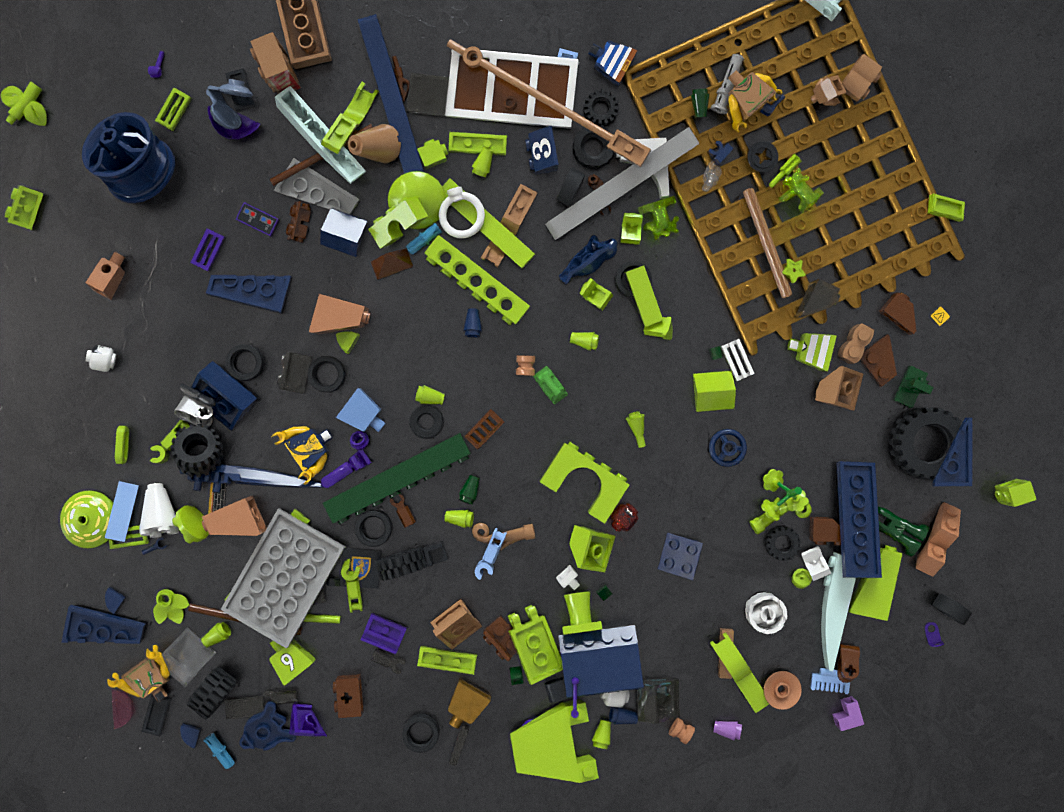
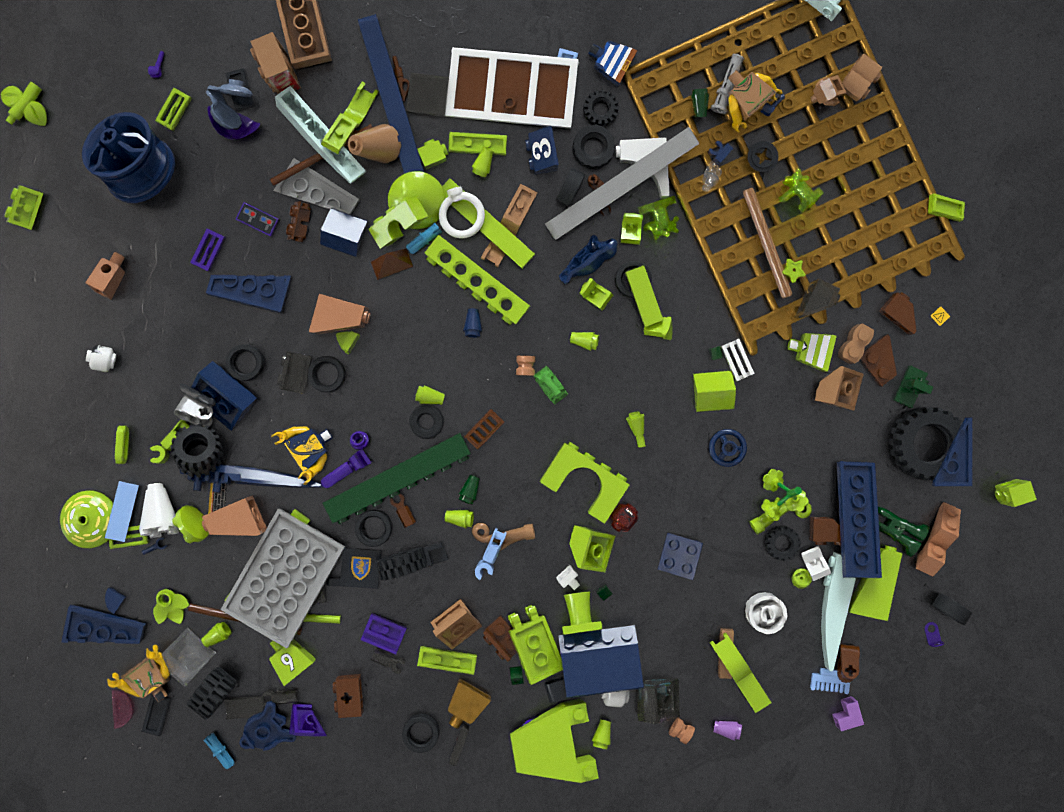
dark blue tile [180,724,201,749] -> none
medium blue torso [336,388,385,432] -> none
lime piece [341,559,363,613] -> none
medium nougat bar [447,40,651,167] -> none
dark purple hinge [571,677,579,718] -> none
dark blue cone [609,707,638,725] -> none
nougat dish [764,671,802,710] -> none
lime axle [769,154,802,188] -> none

